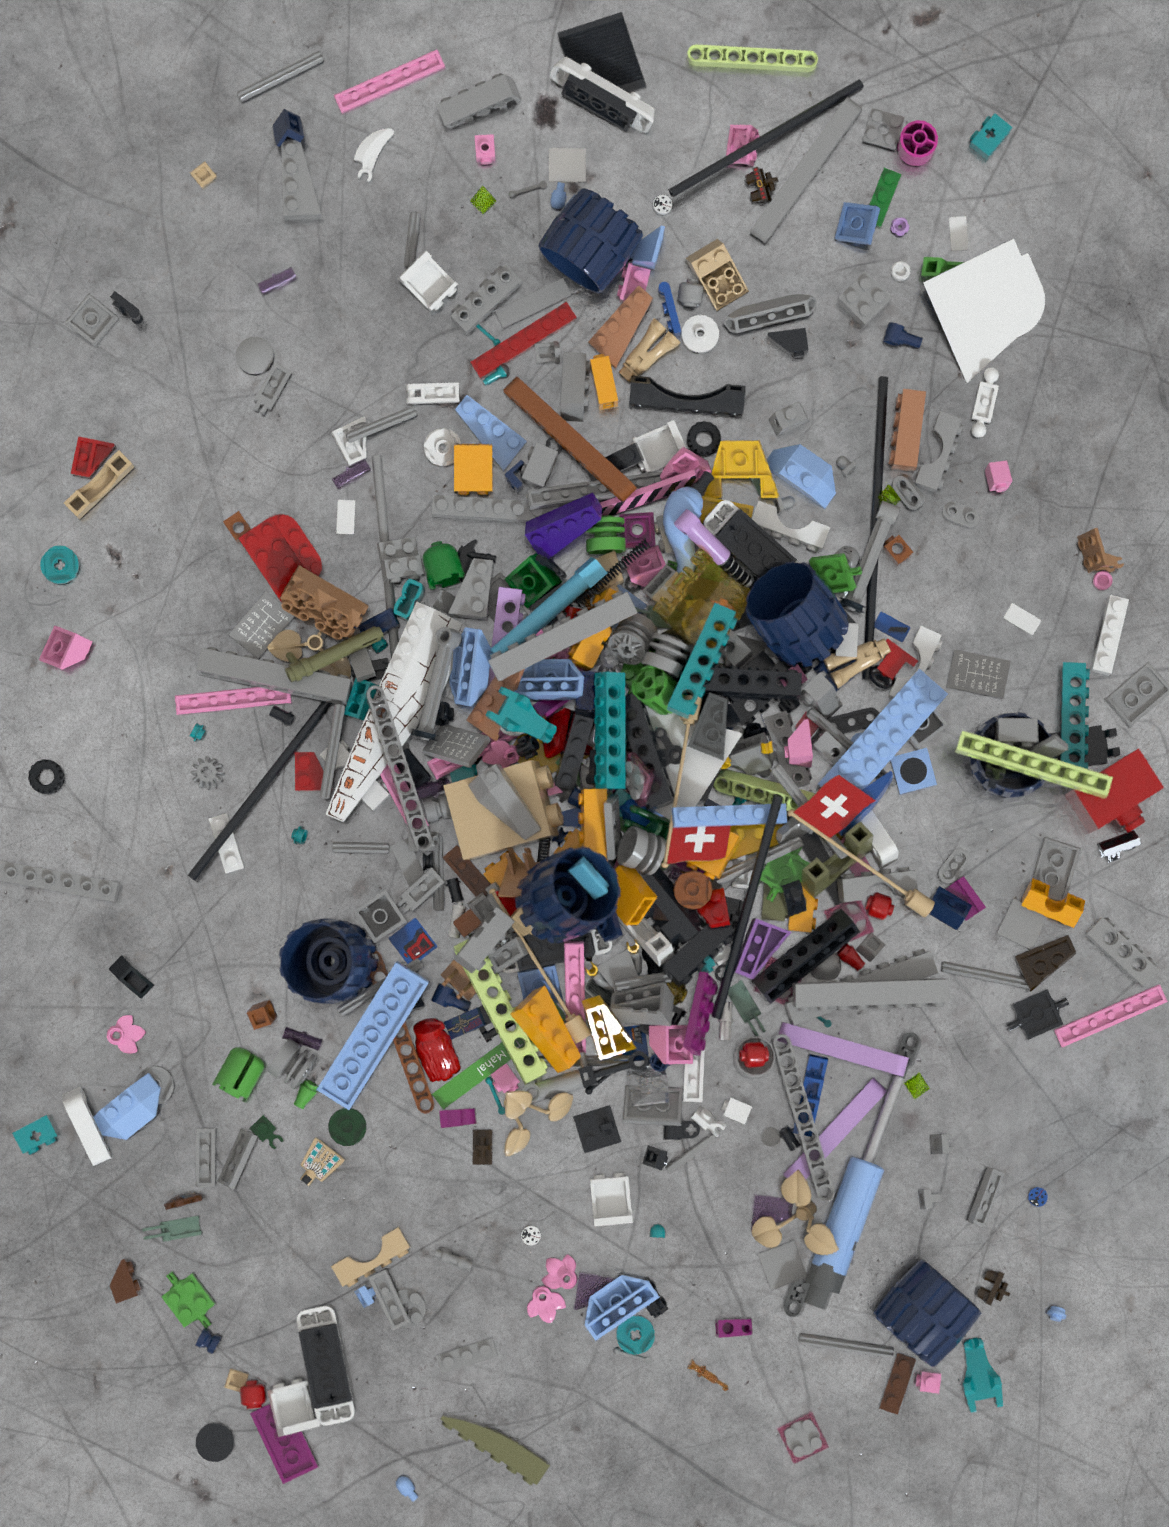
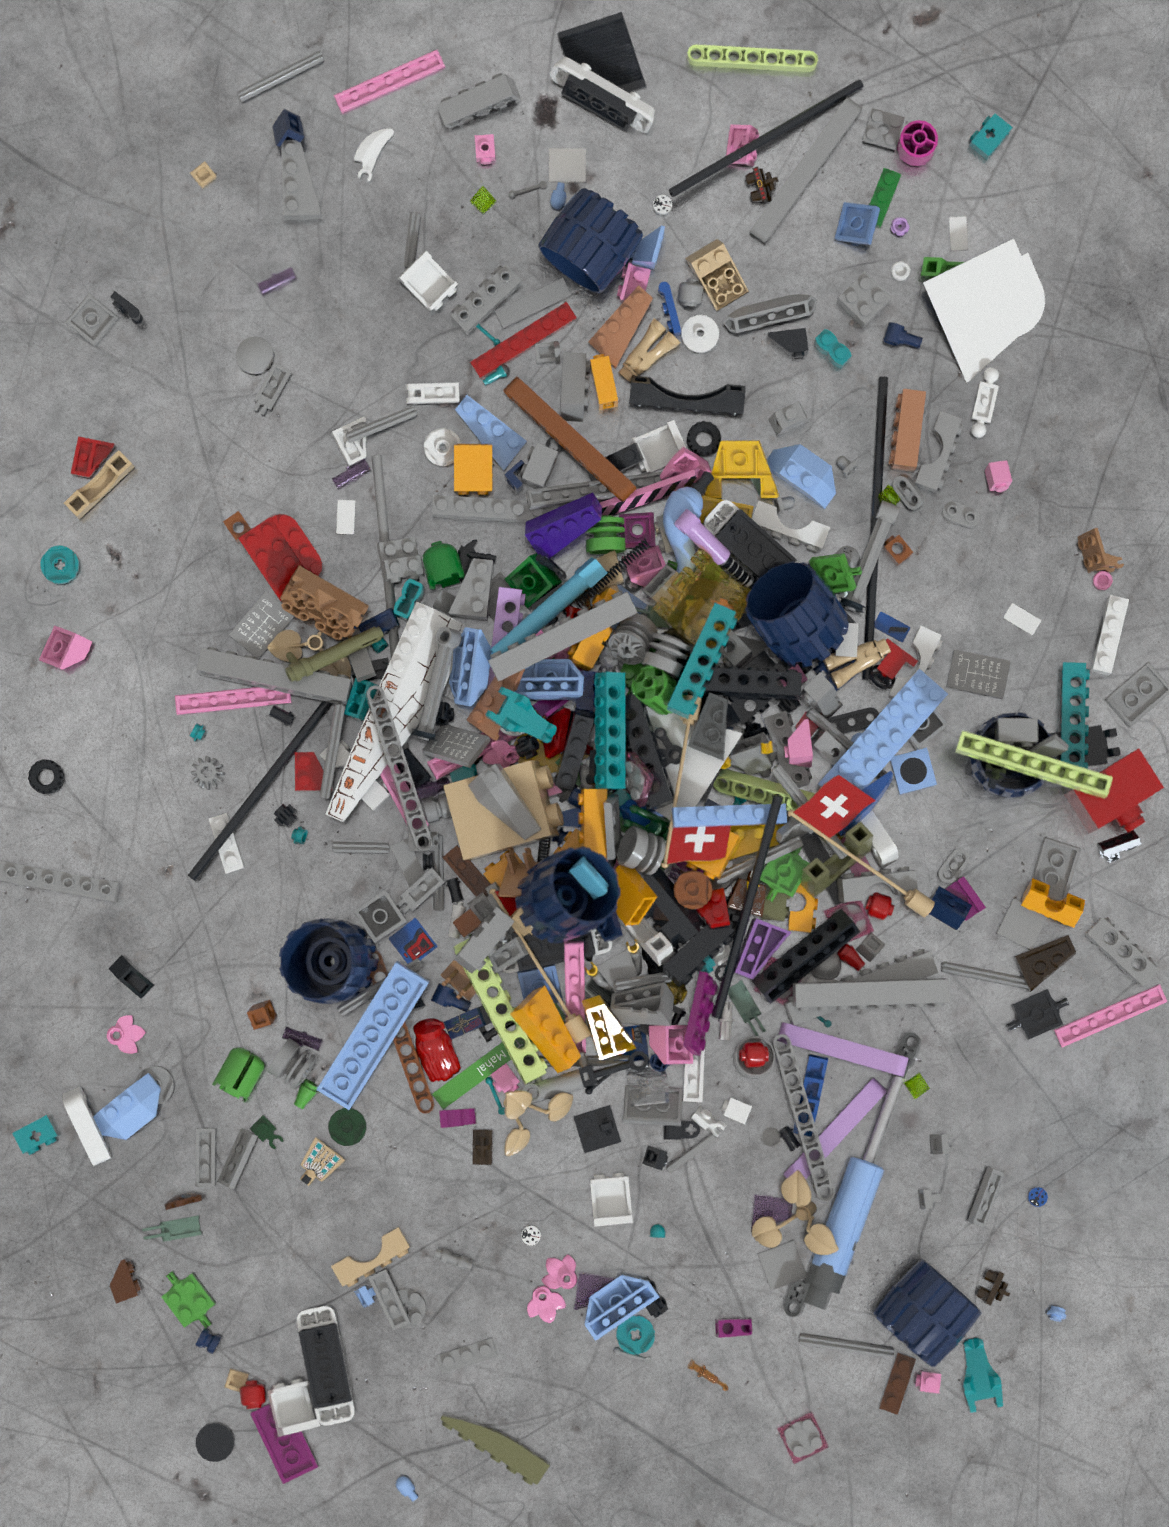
black hinge [781,879,807,917] -> none
none -> black gear [274,804,297,827]
none -> reddish brown torso [726,870,766,917]
none -> teal brick [814,329,852,369]

